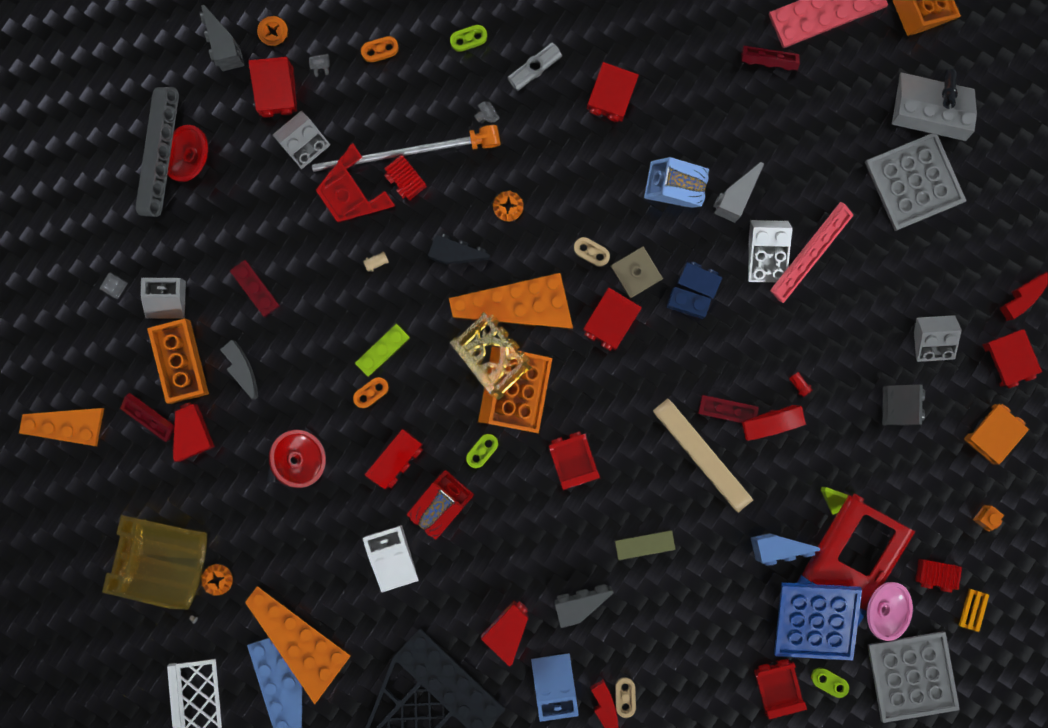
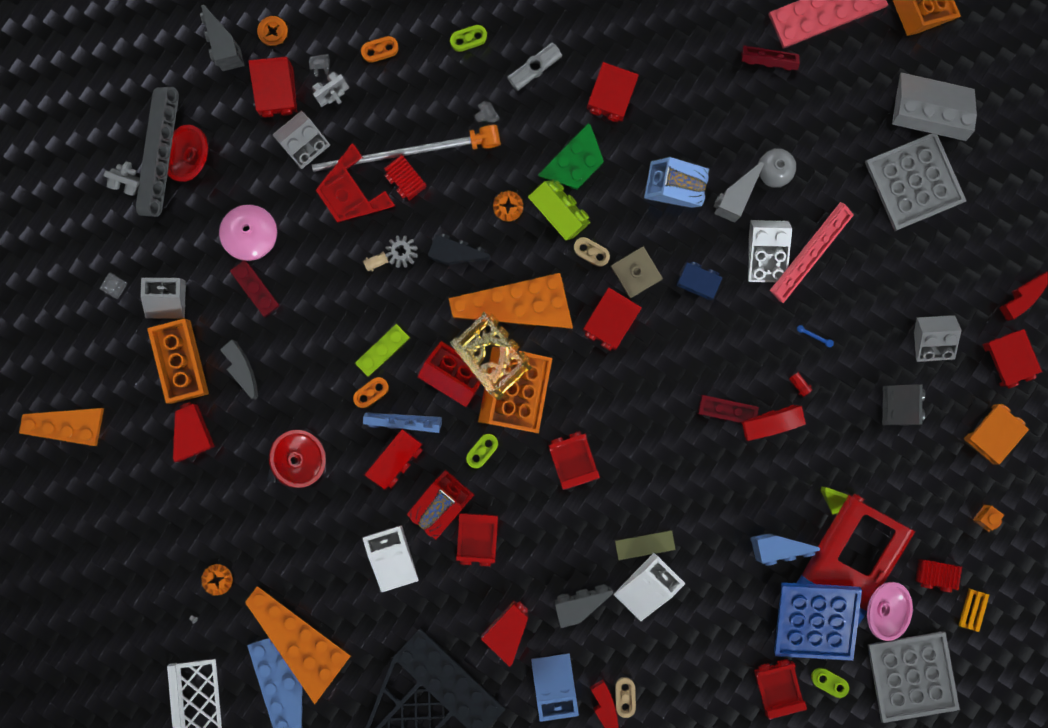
clear yellow windscreen [102,515,207,609] -> none
dark red plate [120,393,175,442] -> none
tan beam [653,398,753,513] -> none
dark blue brick [667,287,711,319] -> none
black pin [942,69,958,109] -> none
none -> light grey hips [104,161,140,196]
none -> bright pink dish [219,205,277,261]
none -> light grey hips [312,72,349,107]
none -> medium blue wing [363,413,442,433]
none -> light grey gear [385,235,418,268]
none -> red slope [417,341,488,407]
none -> red panel [456,513,498,566]
none -> lime brick [528,180,591,240]
none -> green wing [538,123,604,190]
none -> white slope [613,553,685,621]
none -> light grey cylinder [758,149,796,187]
none -> blue hinge [797,325,834,347]

